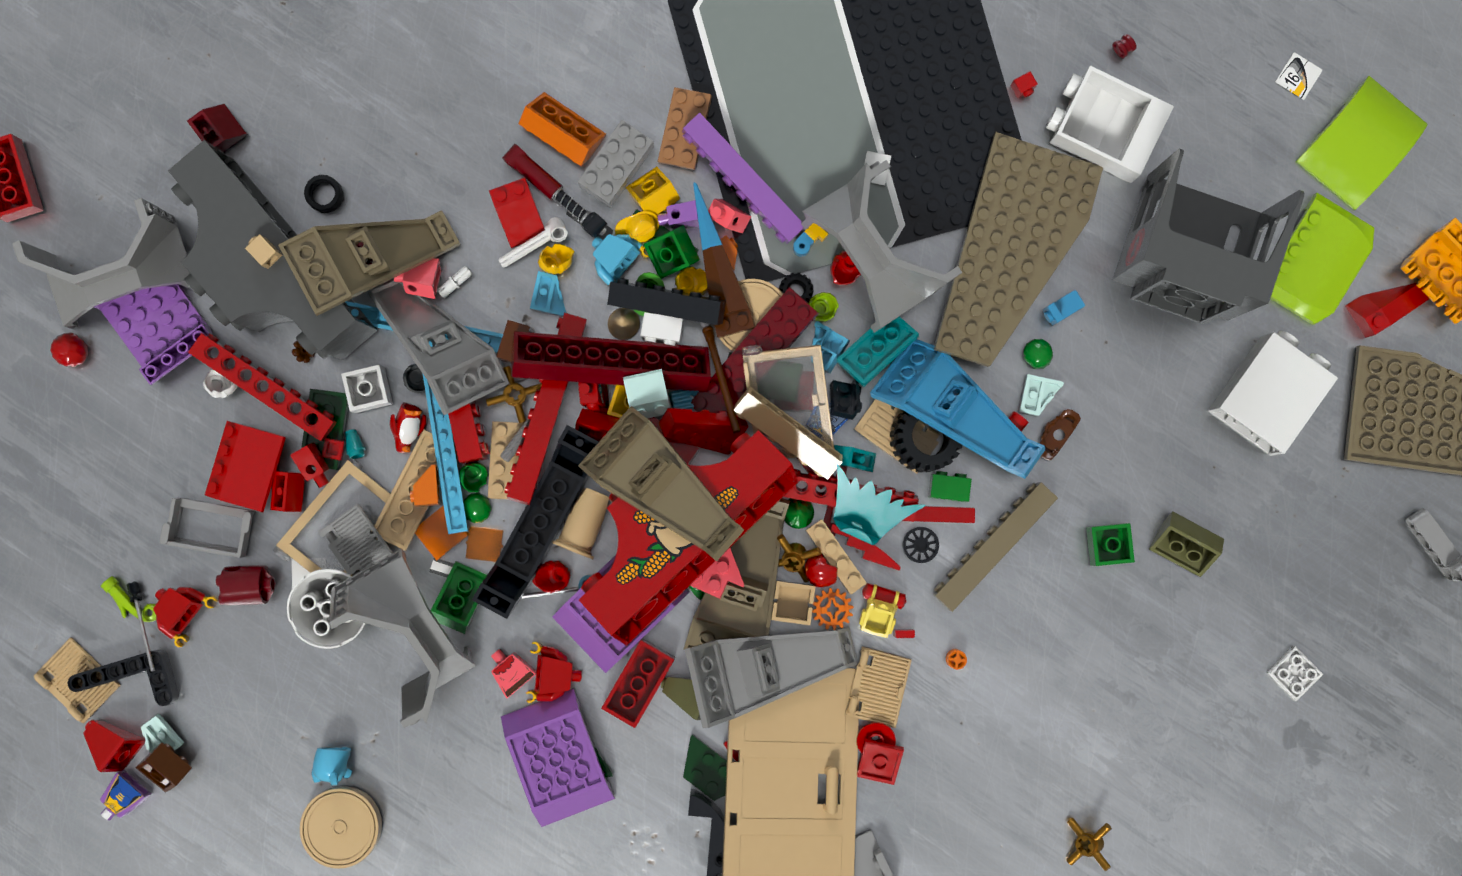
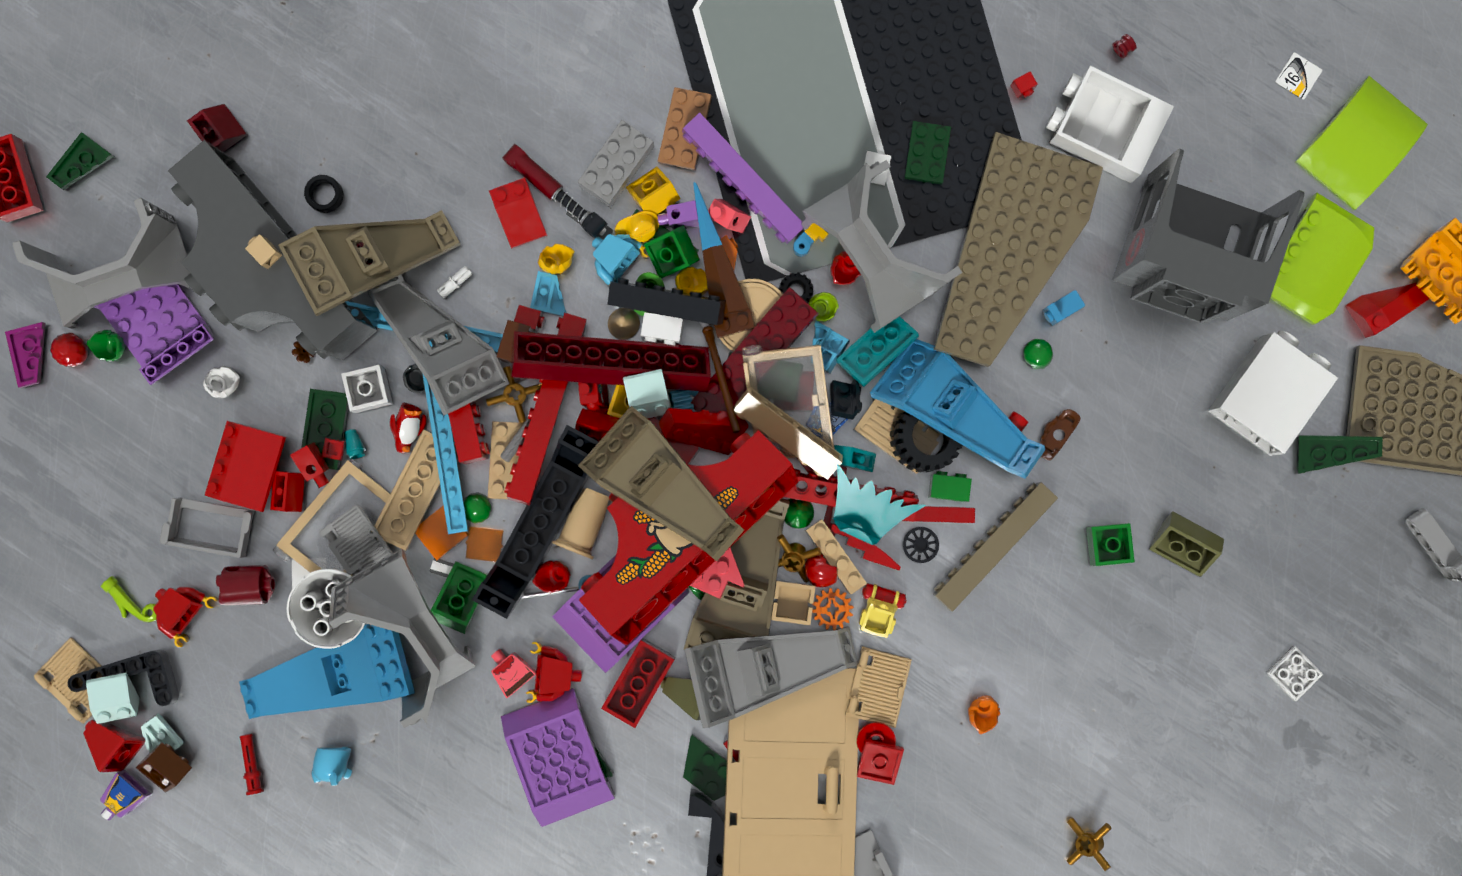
piece [127,581,155,672] -> none
red brick [188,333,337,441] -> none
tan brick [300,786,382,869] -> none
coral torso [394,258,442,299] -> none
orange slope [410,464,440,507] -> none
green hair [459,461,488,492] -> none
white axle [498,217,567,267] -> none
orange slope [518,92,606,166] -> none
red tile [893,629,915,638] -> none
orange wheel [945,649,967,670] -> none
light aqua wing [1019,374,1064,416] -> none
none -> magenta wing [5,322,46,388]
none -> dark green wing [46,132,114,190]
none -> light aqua slope [86,672,140,724]
none -> green hair [87,330,126,362]
none -> dark azure wing [239,624,415,719]
none -> red pin [239,734,264,795]
none -> red brick [514,305,545,332]
none -> dark green plate [904,121,951,184]
none -> orange hair [968,695,1001,734]
none -> dark green wing [1298,435,1383,474]

